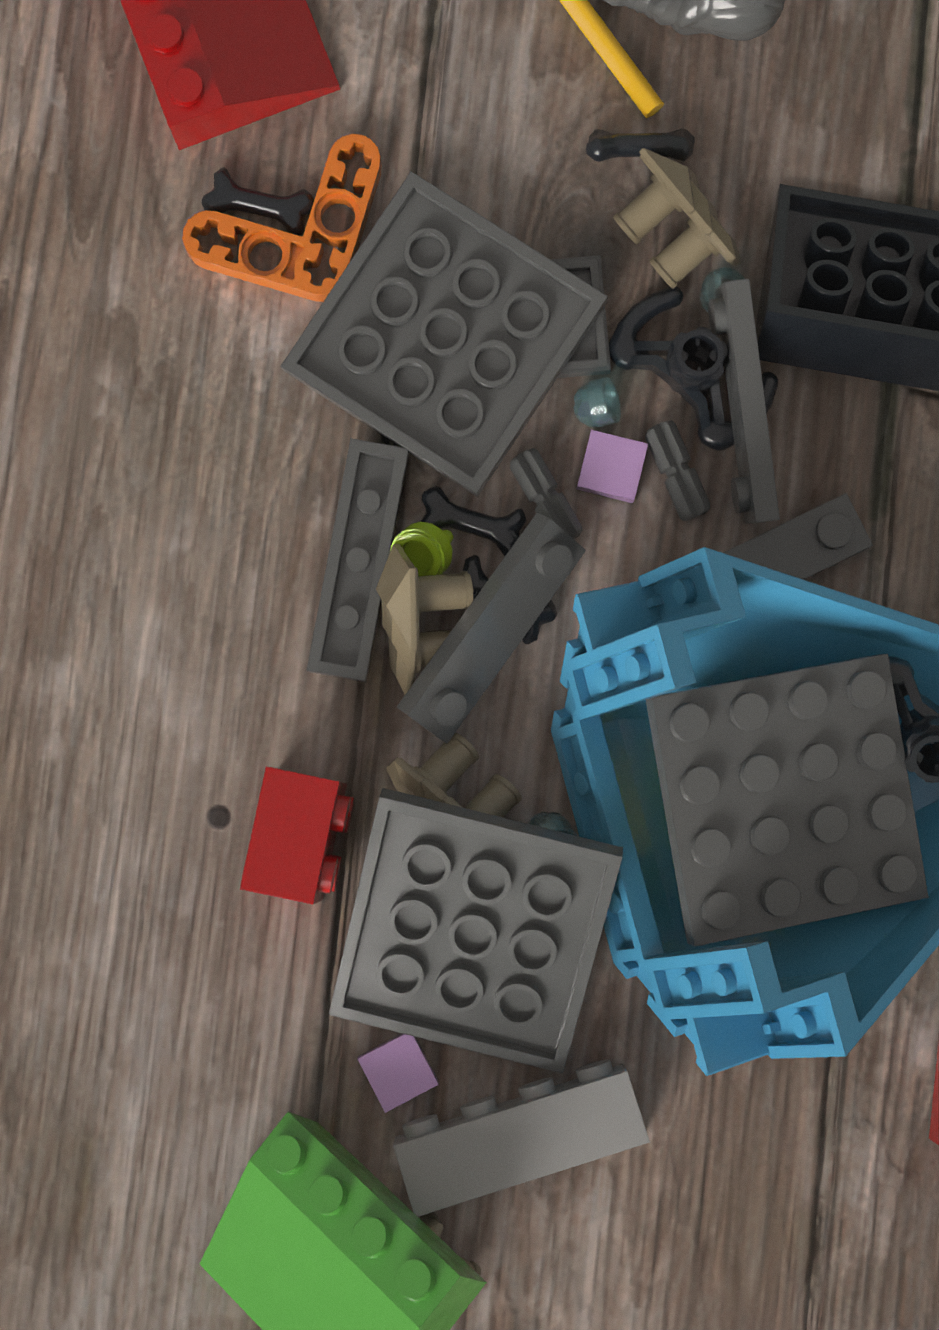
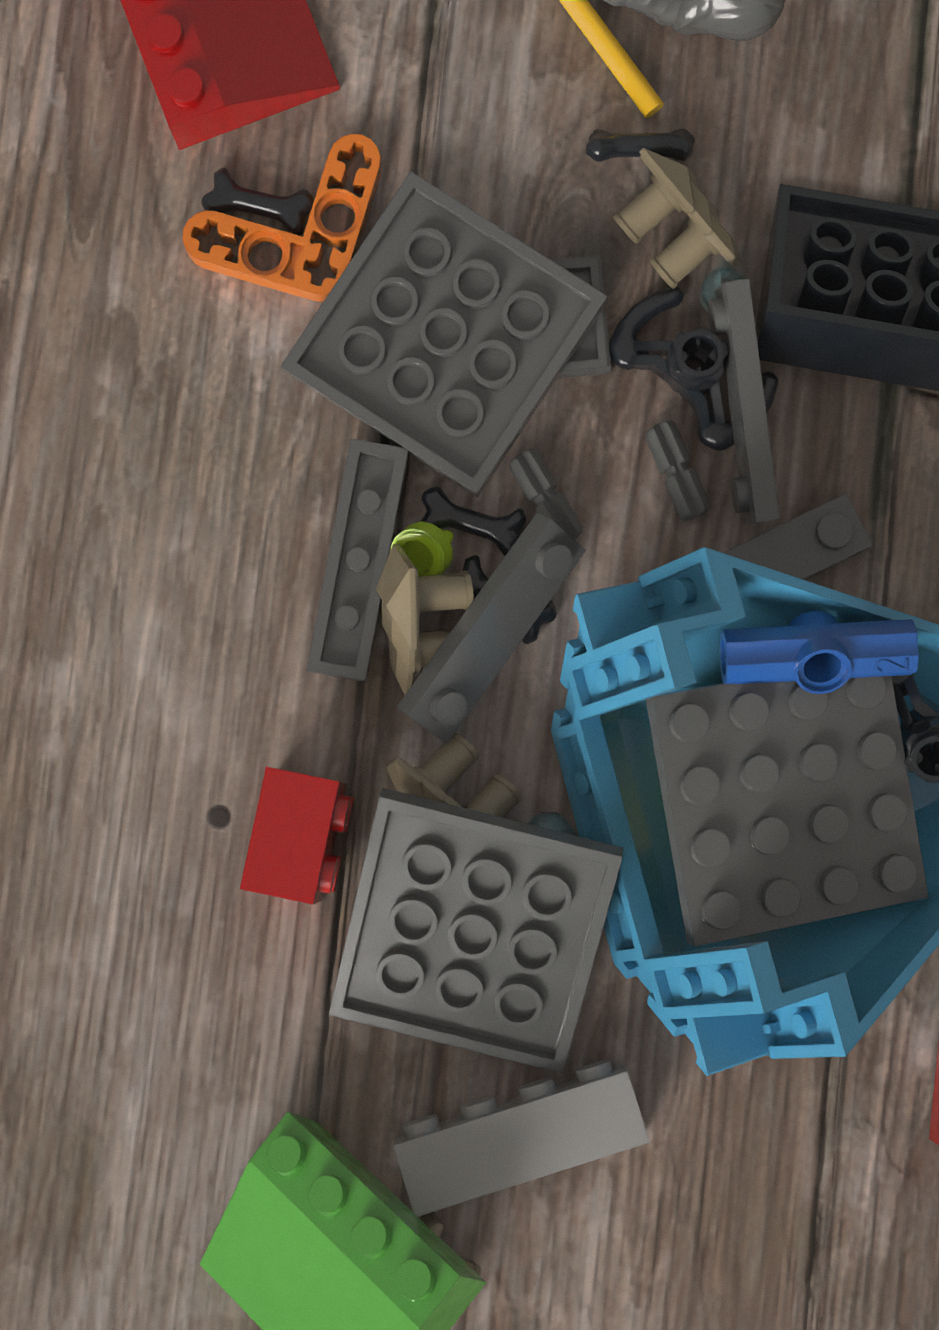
lavender tile [357,1033,439,1113] -> none
clear light blue hinge [573,377,621,427] -> none
lavender tile [576,430,648,503] -> none
none -> blue piece [719,611,919,694]

